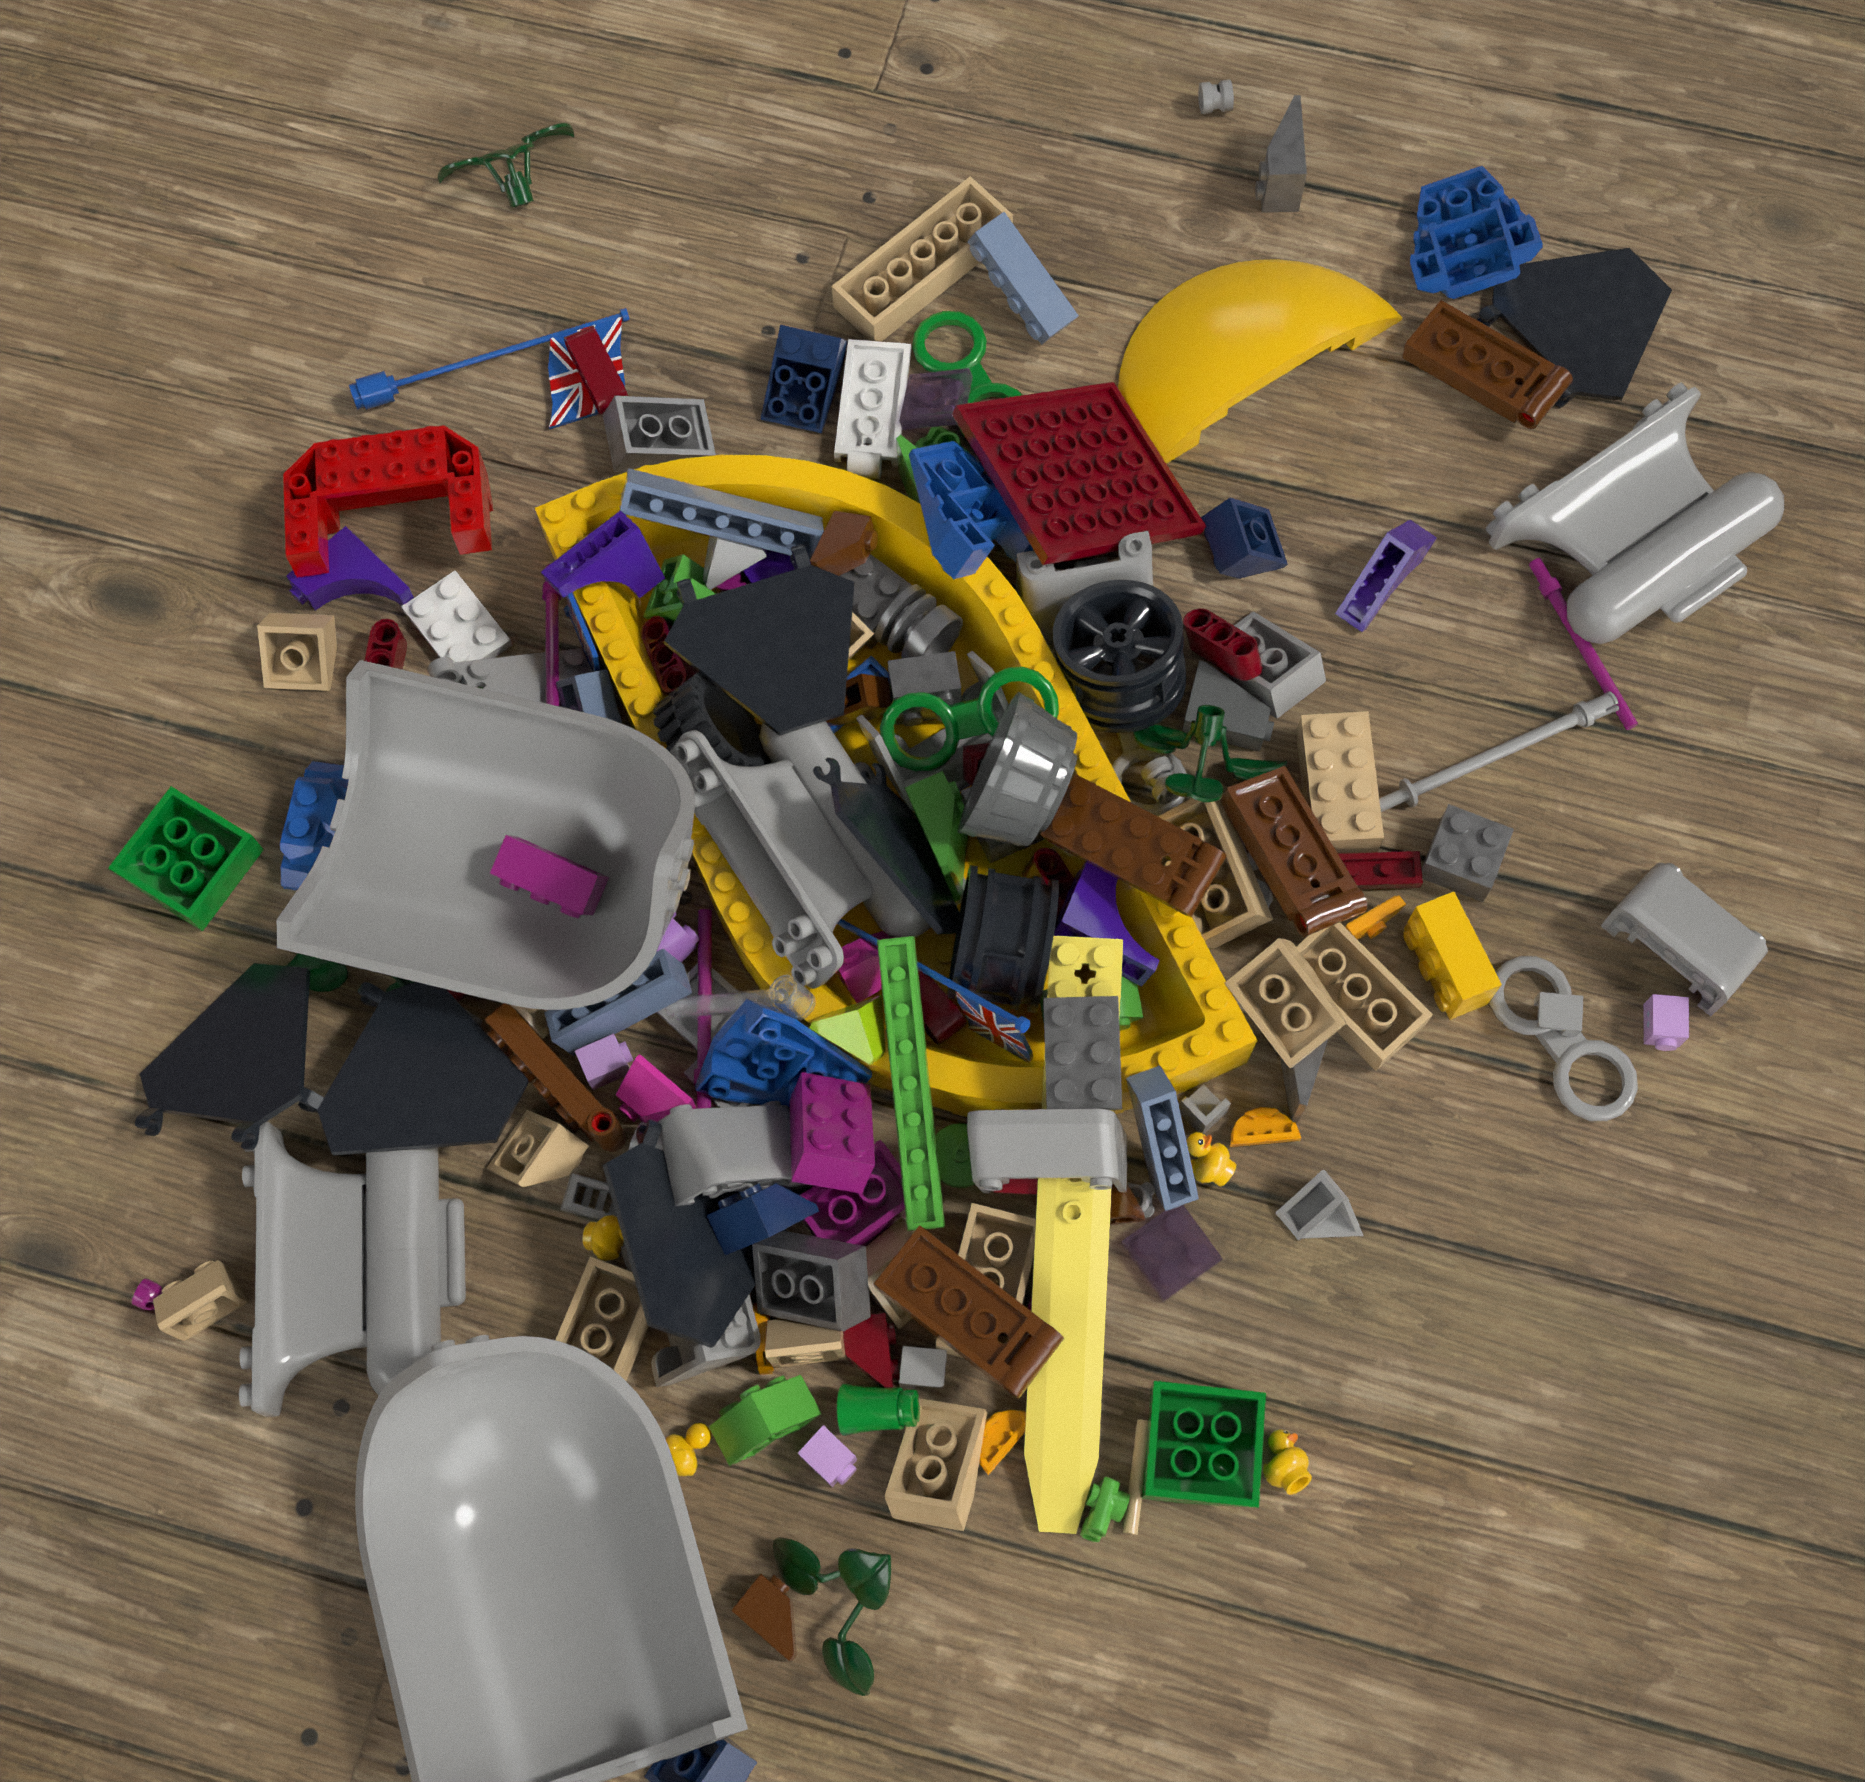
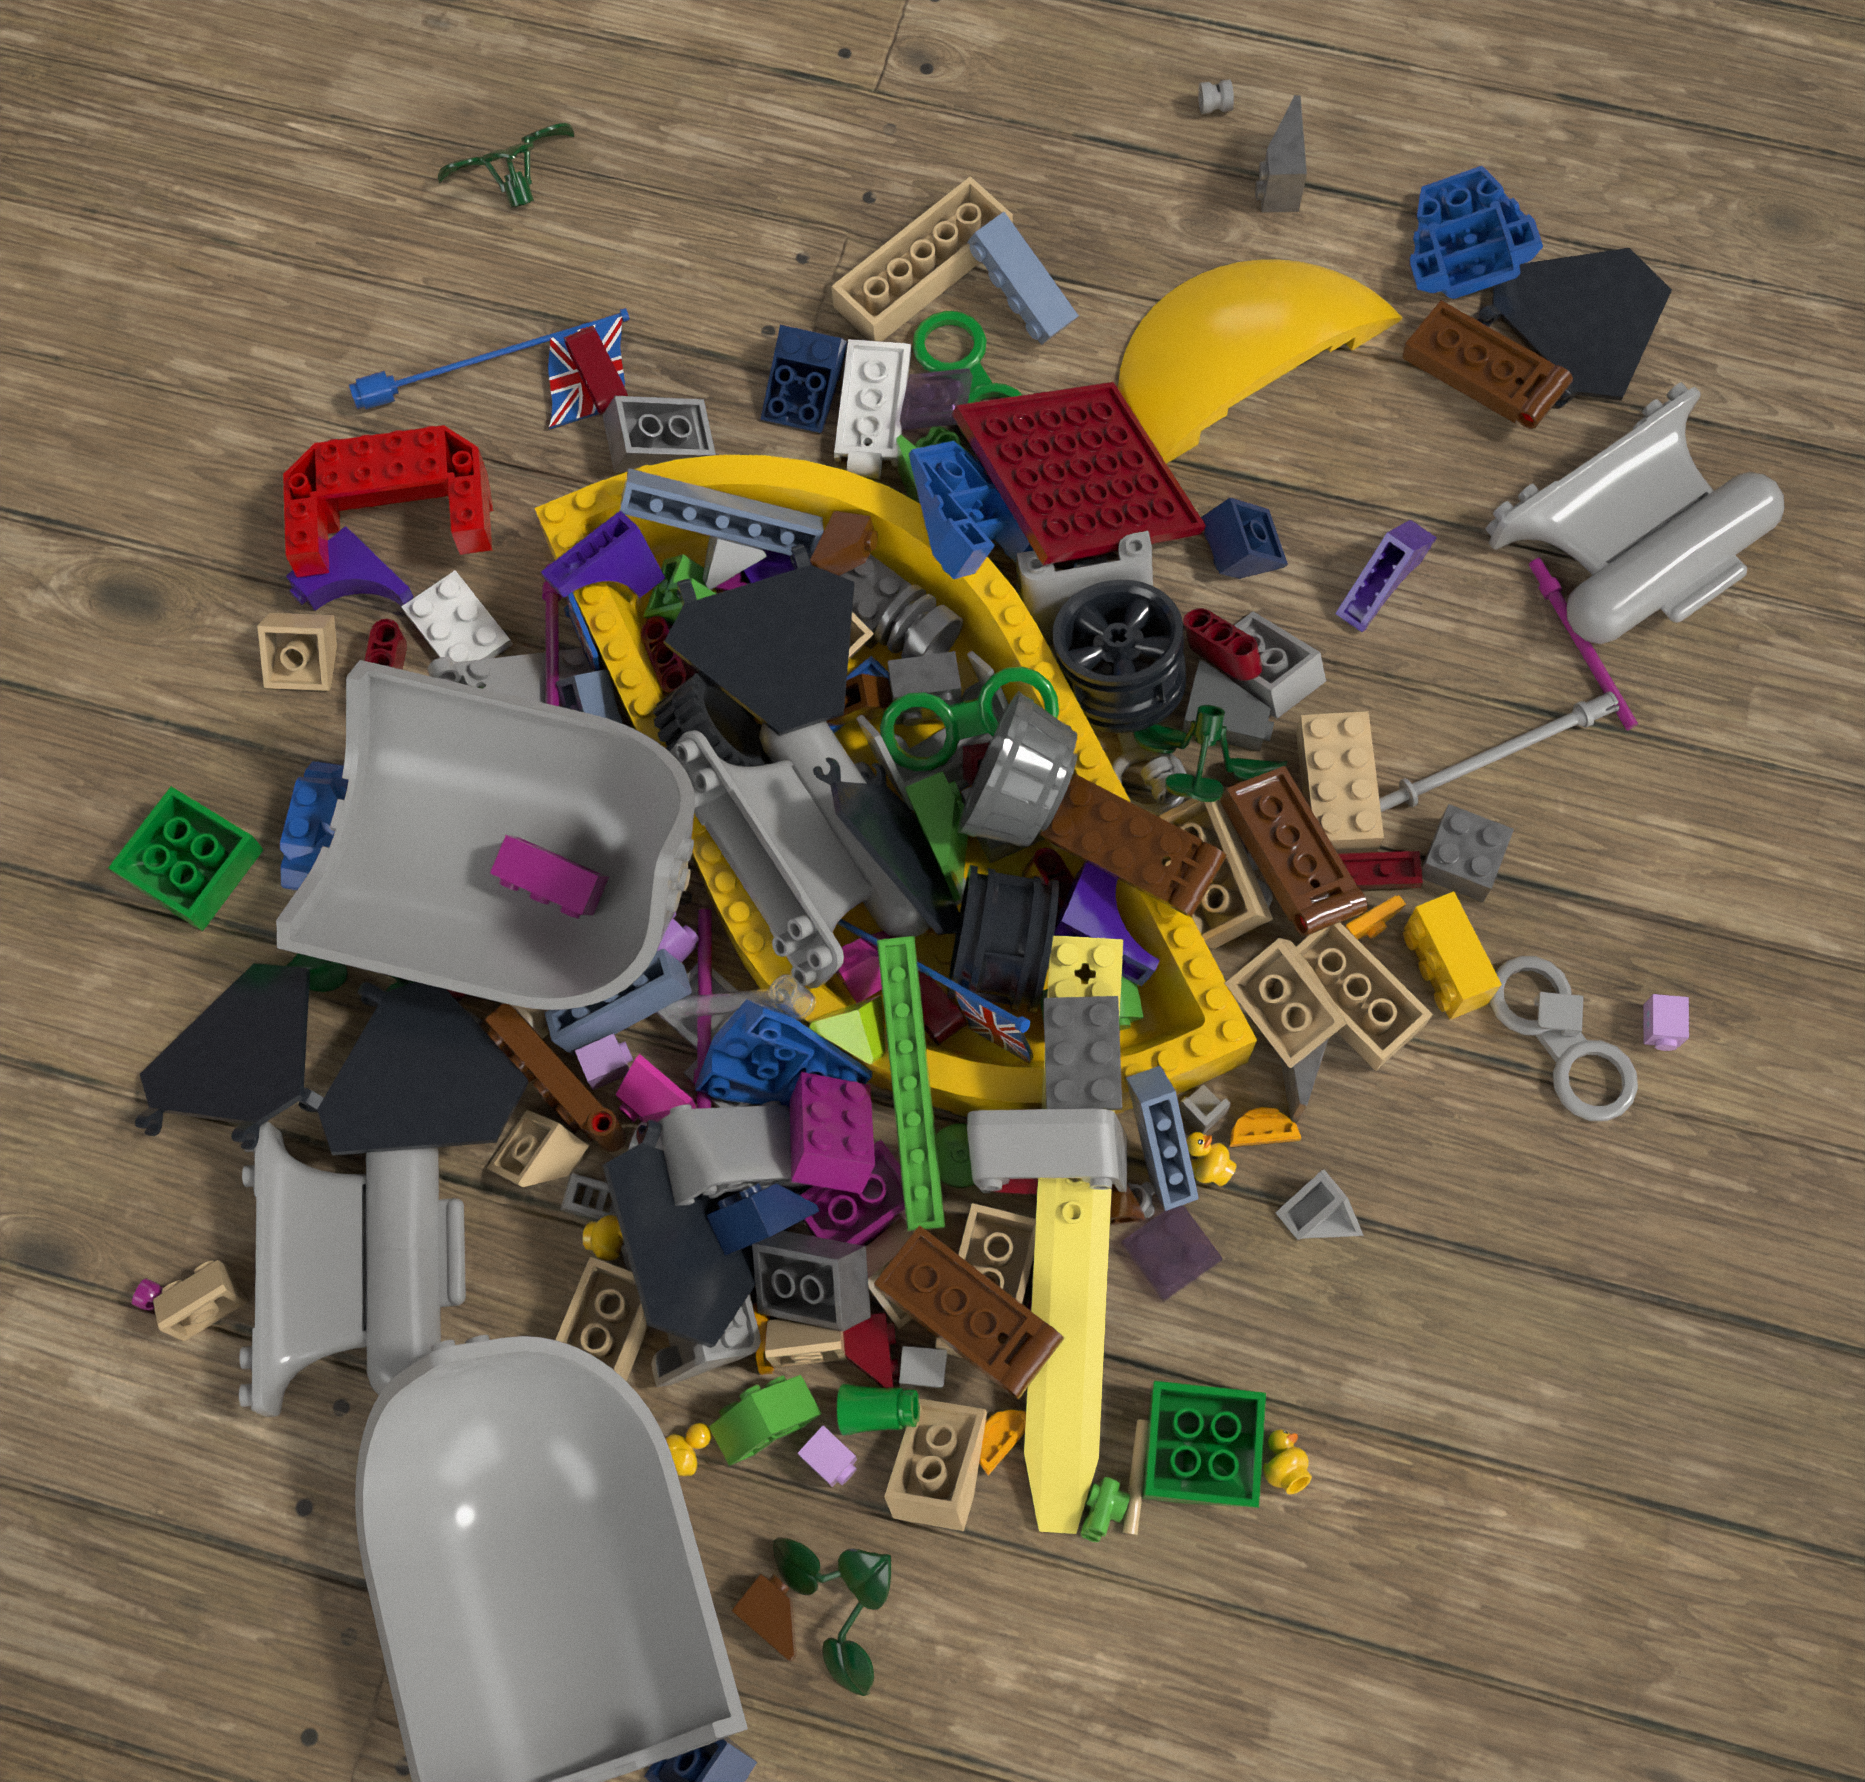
light grey windscreen [1601,862,1768,1017] -> none

